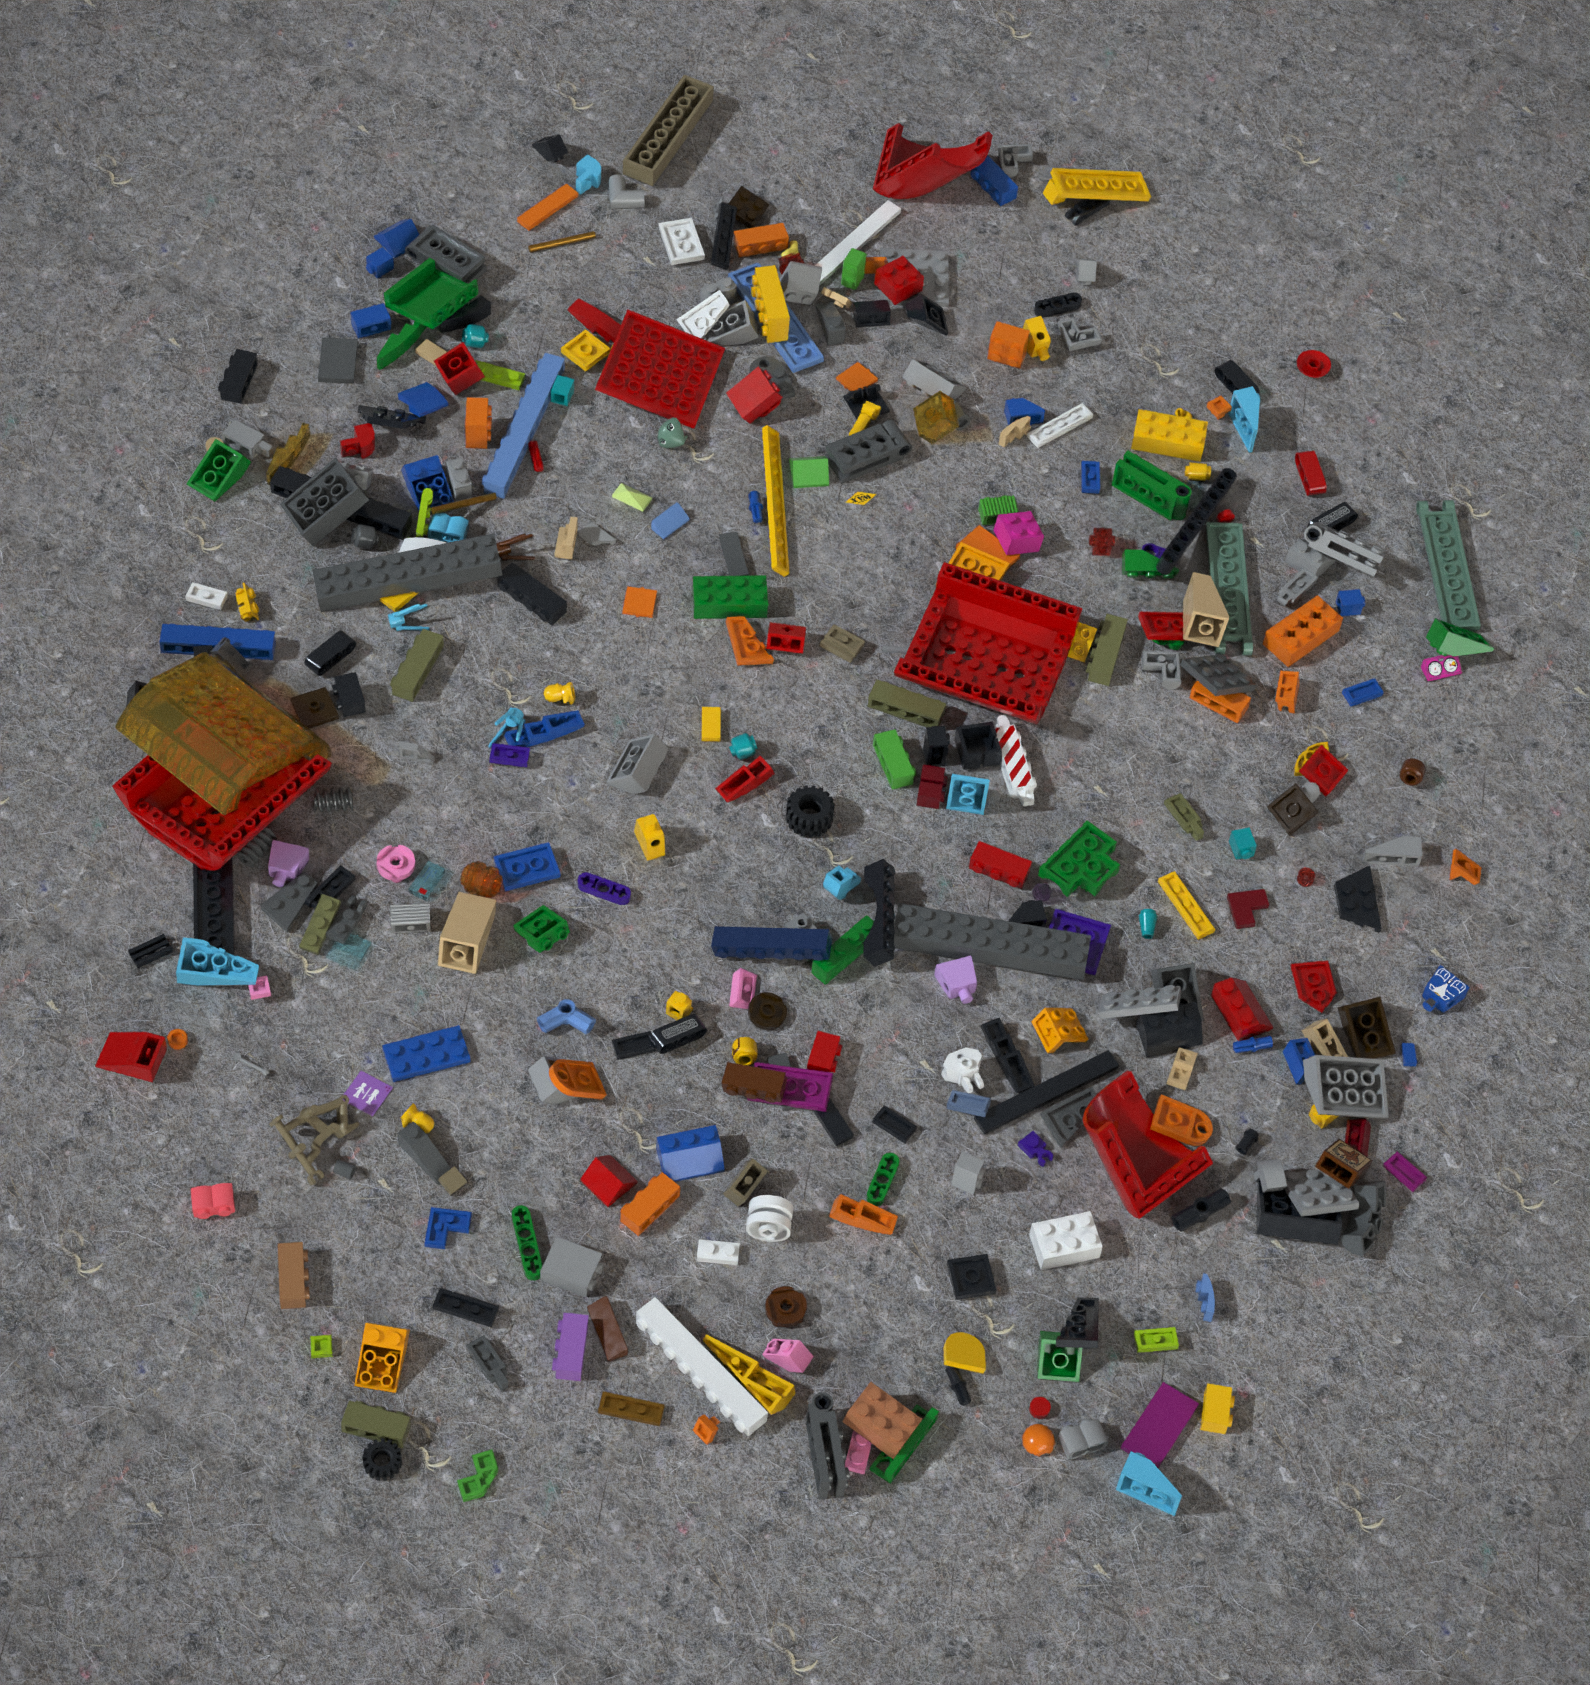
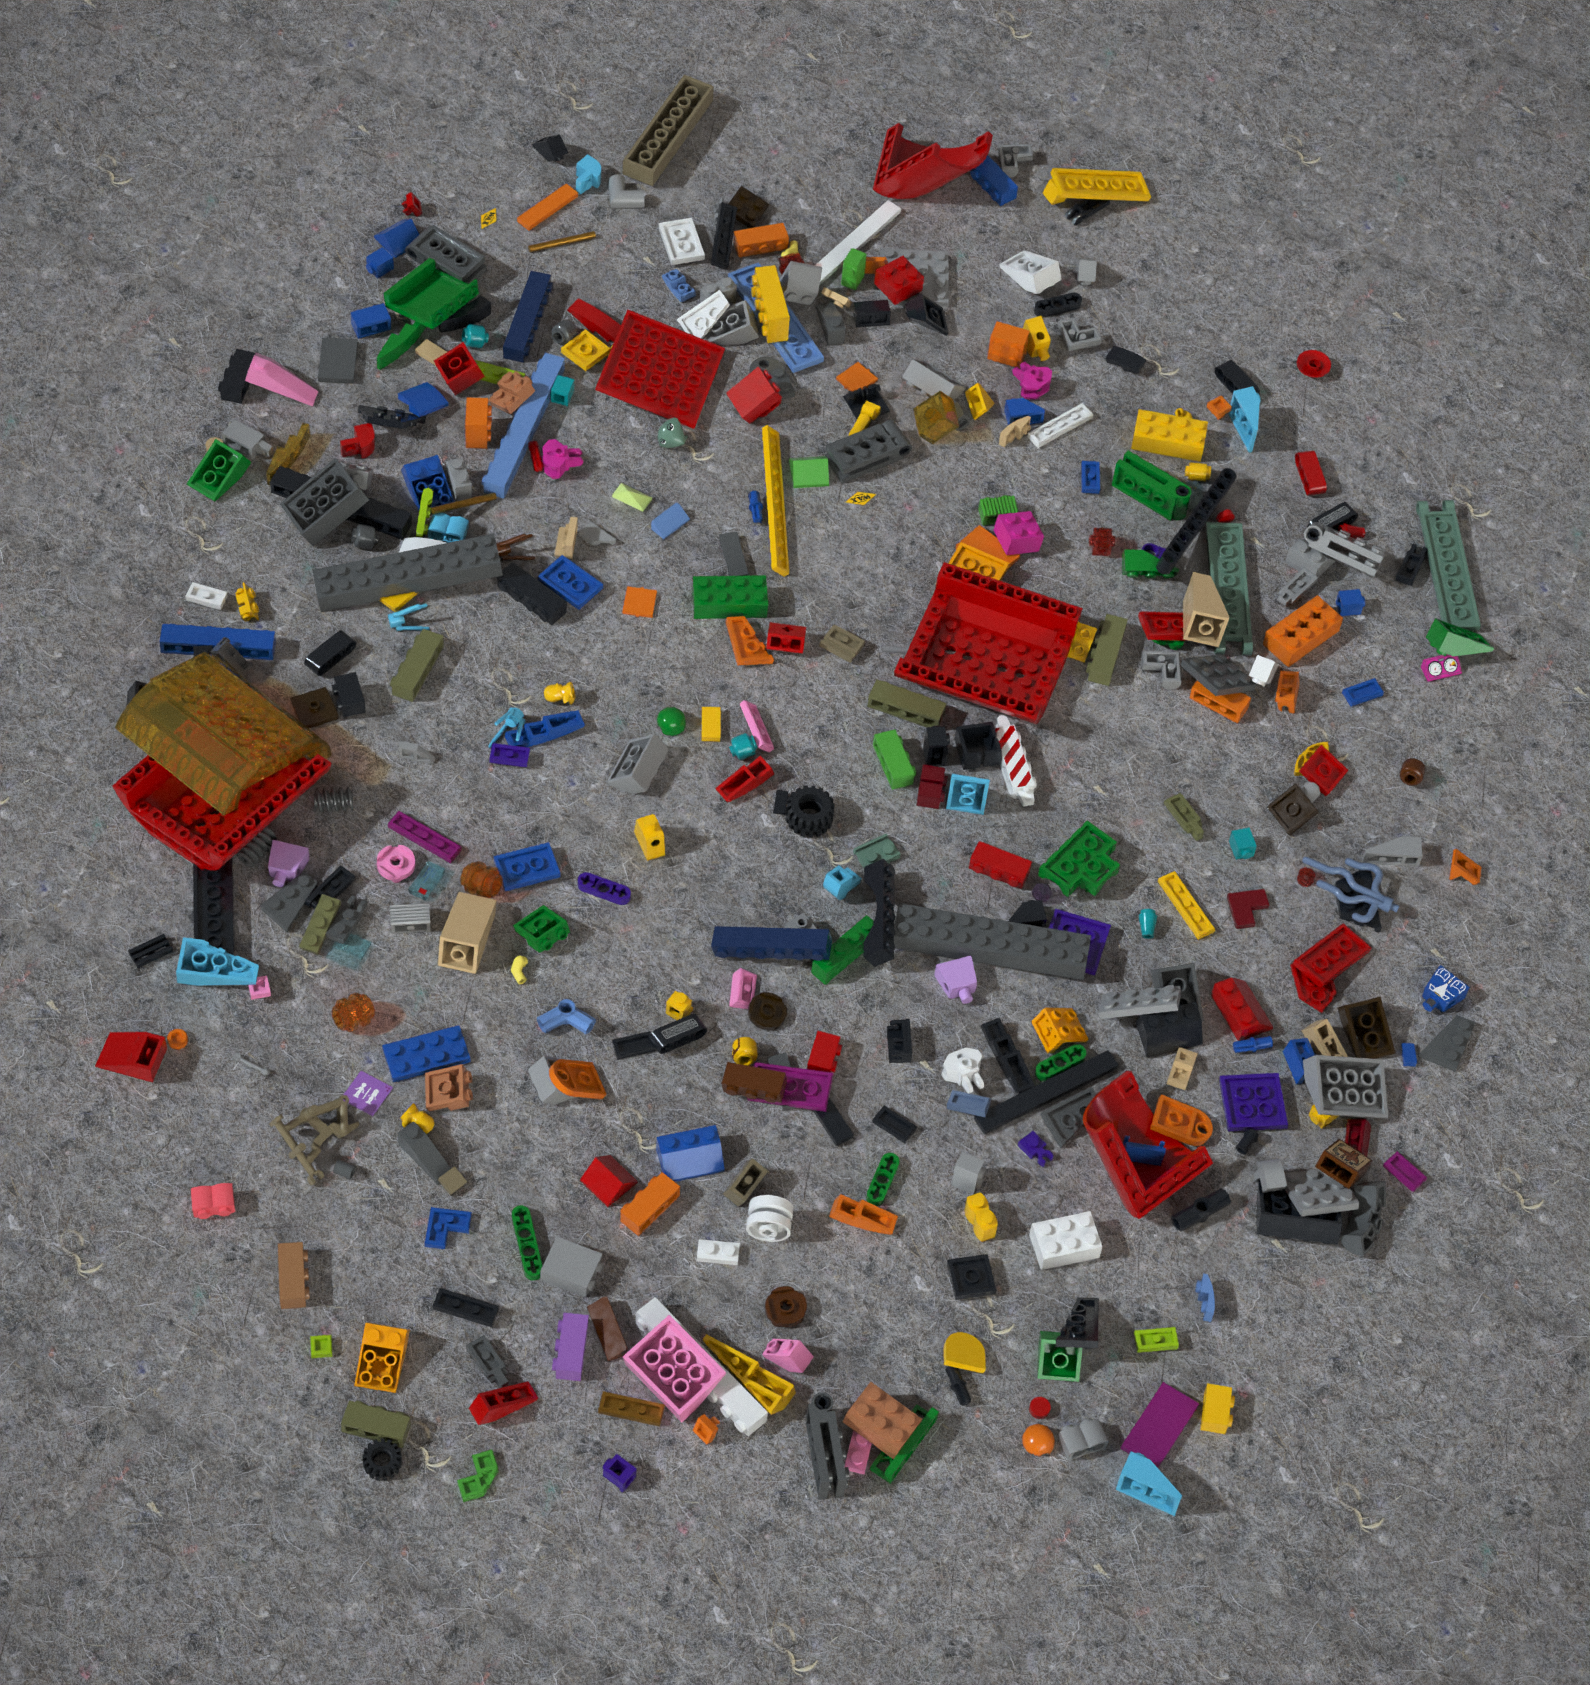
none -> bright pink wedge [245,353,318,406]
none -> clear orange piece [332,992,375,1032]
none -> magenta tile [388,811,462,864]
none -> red tile [402,192,422,217]
none -> nougat plate [425,1064,473,1111]
none -> red slope [468,1381,538,1425]
none -> yellow sticker [481,208,496,229]
none -> nougat plate [488,371,535,415]
none -> dark blue brick [503,271,554,363]
none -> light yellow arm [511,956,528,984]
none -> blue plate [538,555,603,610]
none -> dark pink hinge [542,439,584,479]
none -> dark grey head [552,320,577,346]
none -> dark purple brick [602,1454,637,1493]
none -> bright pink slope [623,1315,726,1423]
none -> green hair [657,707,686,736]
none -> medium blue slope [662,269,696,302]
none -> bright pink tile [740,700,774,753]
none -> black piece [773,790,789,815]
none -> sand green plate [853,834,901,868]
none -> black hinge [887,1018,912,1063]
none -> yellow slope [965,383,995,420]
none -> yellow brick [965,1192,998,1242]
none -> white slope [999,250,1062,294]
none -> dark pink hinge [1012,362,1052,399]
none -> green beam [1035,1044,1087,1082]
none -> black slope [1105,346,1146,374]
none -> blue hinge [1122,1135,1166,1166]
none -> dark purple plate [1219,1073,1288,1132]
none -> white brick [1249,655,1278,687]
none -> red tile [1293,923,1372,989]
none -> sand blue plant [1302,857,1399,923]
none -> red cone [1337,523,1365,539]
none -> black hinge [1395,543,1427,586]
none -> dark grey wing [1418,1015,1476,1072]

